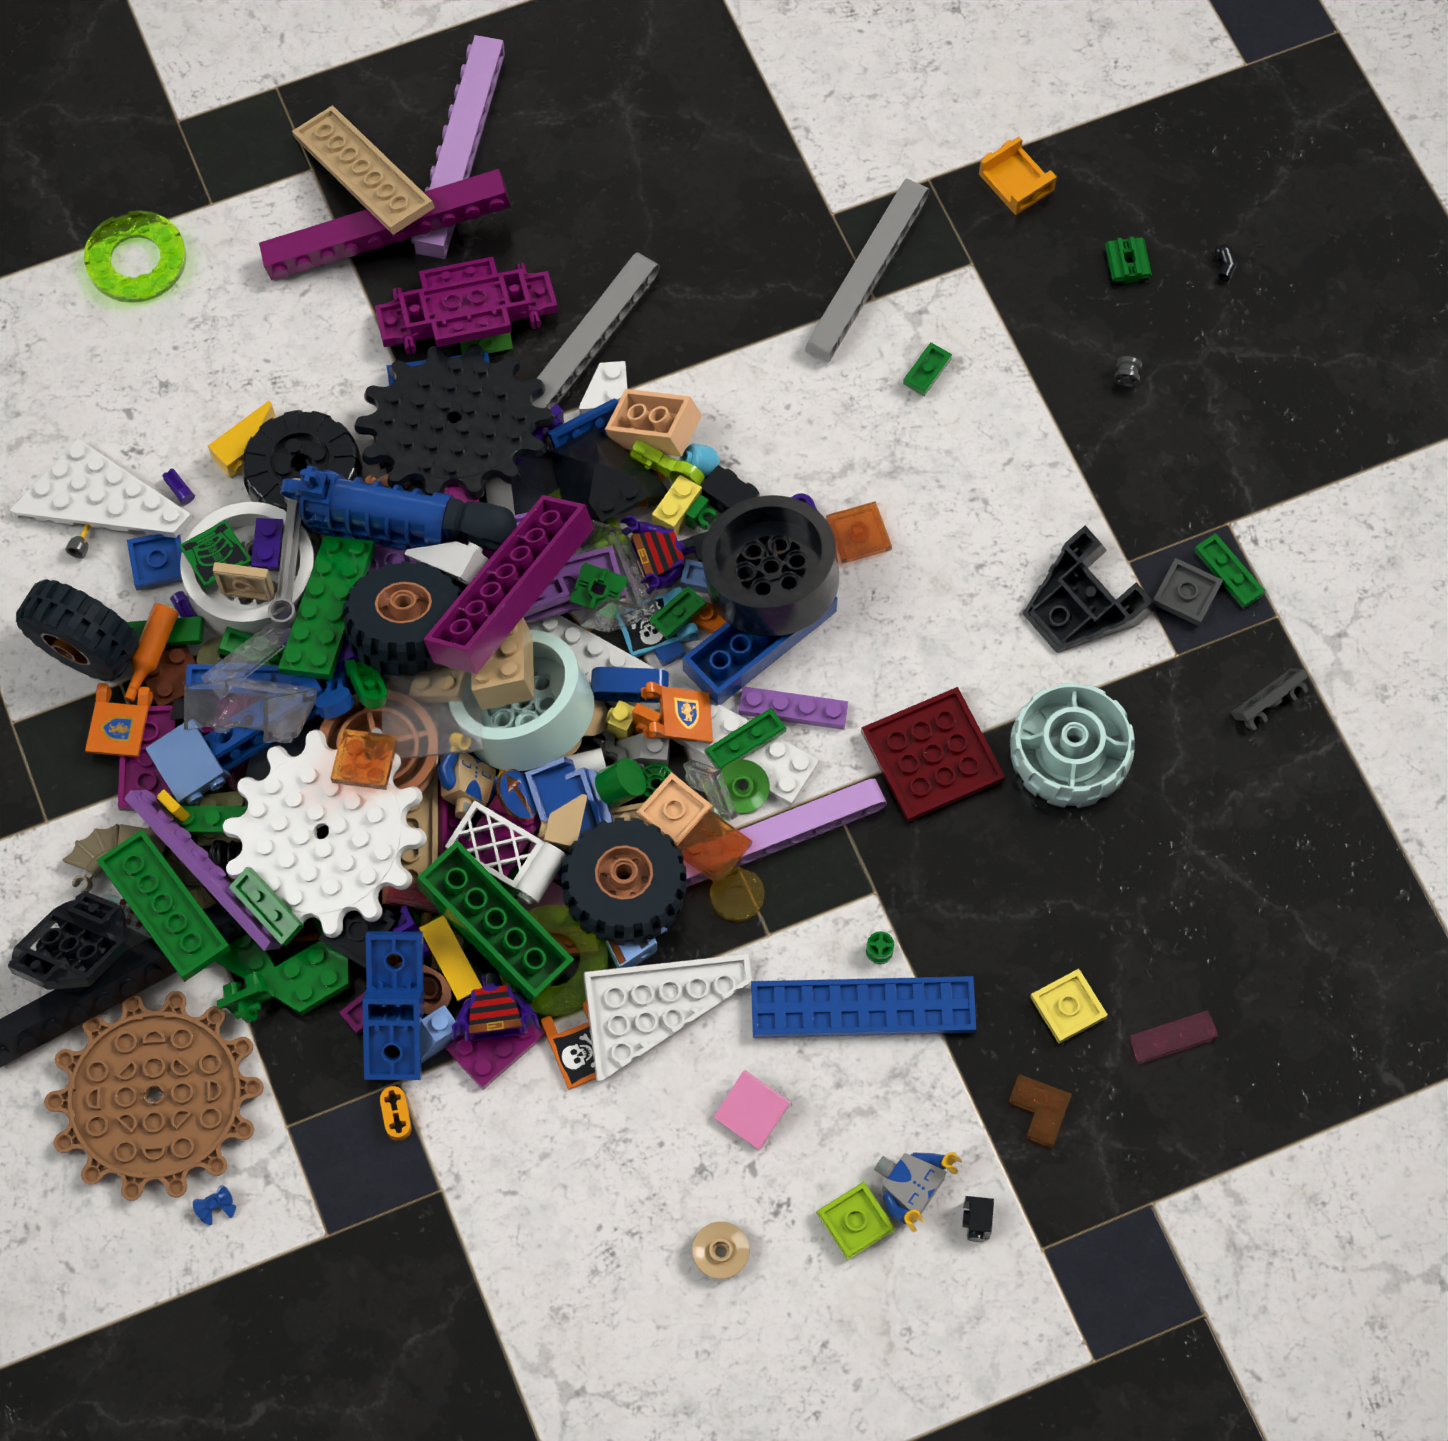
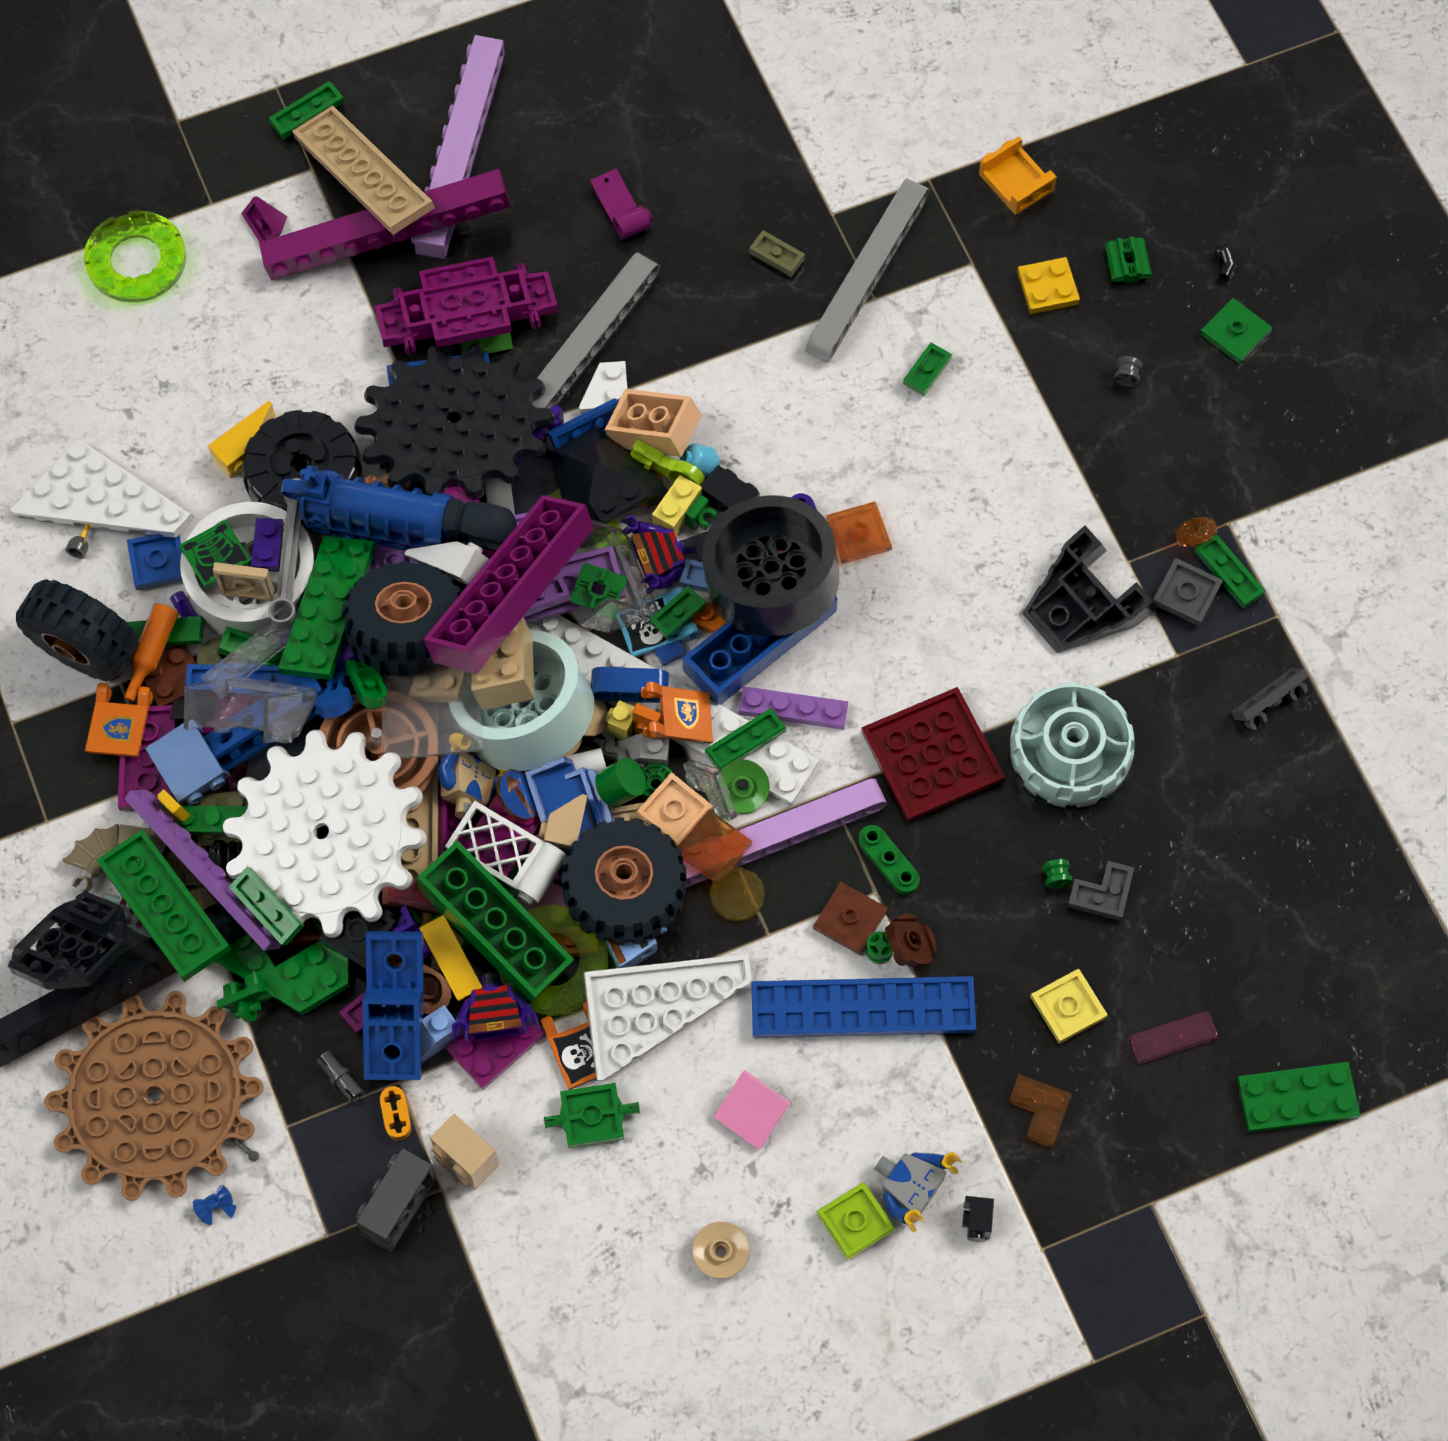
dark purple piece [162,468,195,505] -> none
clear orange plate [331,729,398,790] -> none
none -> dark grey hinge [229,1138,259,1162]
none -> magenta slope [241,196,287,242]
none -> green plate [269,81,345,140]
none -> dark grey pin [317,1051,365,1104]
none -> dark grey brick [356,1148,437,1252]
none -> tan brick [430,1113,499,1190]
none -> green plate [544,1083,640,1149]
none -> magenta door [590,168,653,240]
none -> olive plate [749,230,805,277]
none -> copper plate [813,881,888,956]
none -> green plate [858,825,920,895]
none -> copper plate [885,914,937,969]
none -> yellow plate [1017,257,1080,314]
none -> green wheel [1042,859,1073,889]
none -> dark grey plate [1068,861,1134,921]
none -> clear orange gear [1176,517,1217,547]
none -> green plate [1200,298,1273,364]
none -> green plate [1237,1062,1360,1133]

